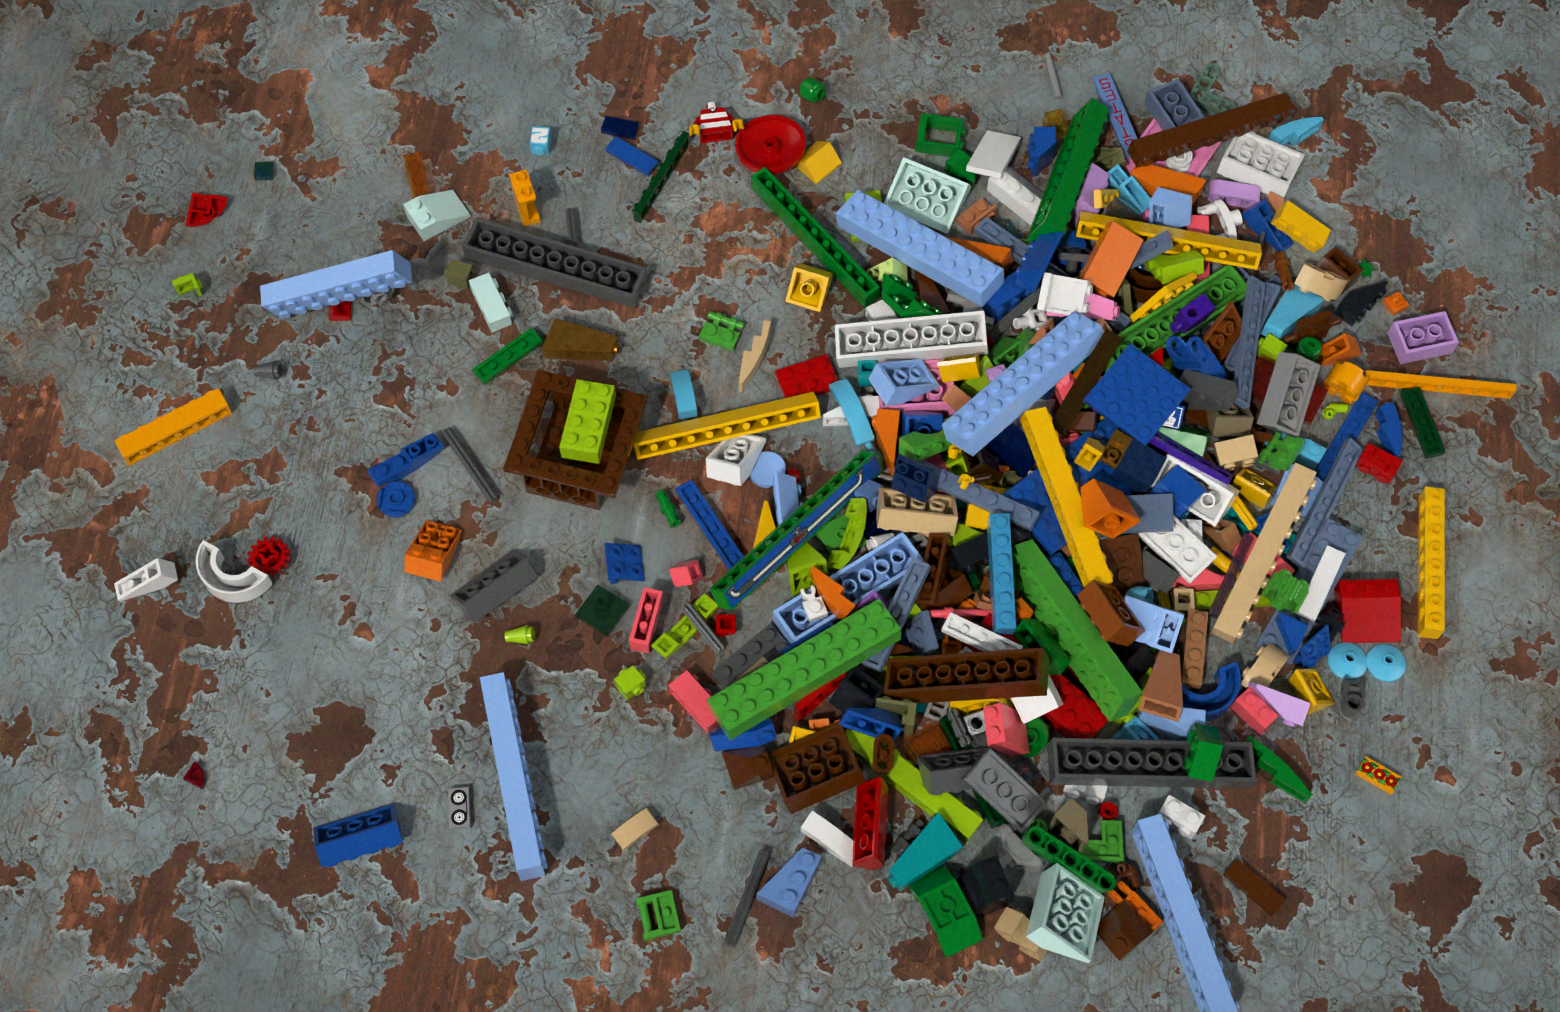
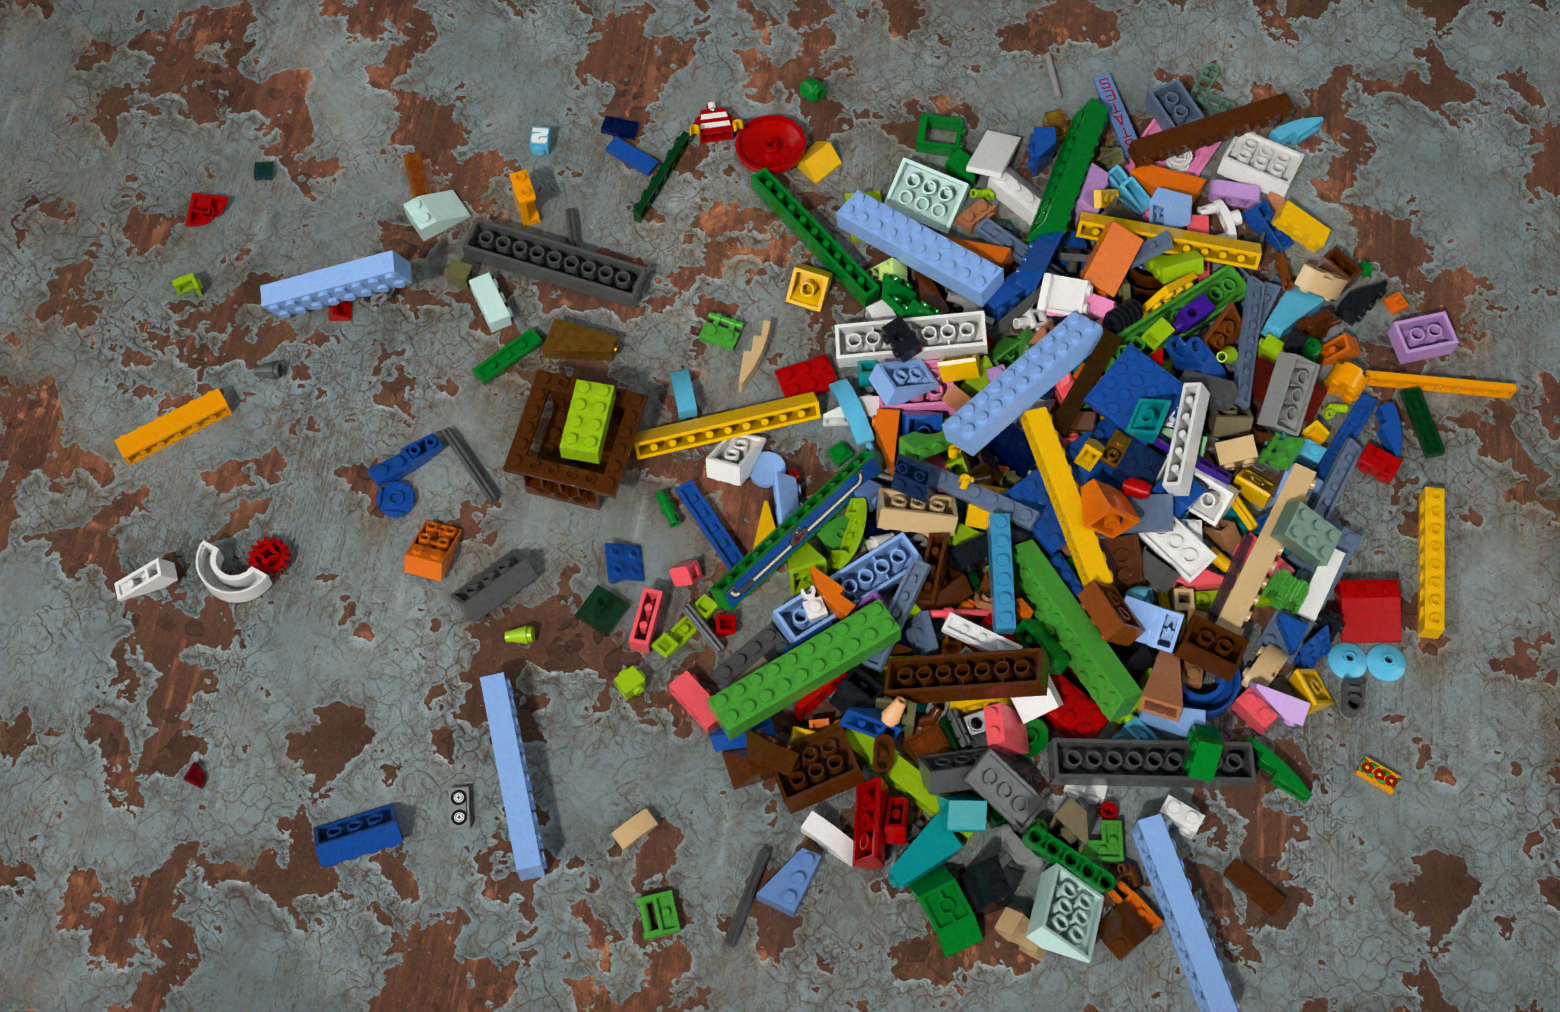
none -> reddish brown slope [746,729,799,776]
none -> green plate [827,441,854,467]
none -> black brick [881,316,922,363]
none -> light nougat cone [881,696,907,727]
none -> red brick [884,797,910,845]
none -> reddish brown arm [914,705,943,728]
none -> teal slope [937,795,987,832]
none -> lime arm [969,188,996,201]
none -> black piece [1104,299,1144,334]
none -> red brick [1122,476,1152,500]
none -> teal slope [1125,398,1172,444]
none -> lime brick [1141,317,1175,351]
none -> white brick [1162,382,1210,496]
none -> reddish brown brick [1174,614,1249,682]
none -> lime cone [1216,346,1238,364]
none -> sand green brick [1270,501,1342,567]
none -> black slope [1282,329,1309,355]
none -> yellow panel [1300,420,1330,446]

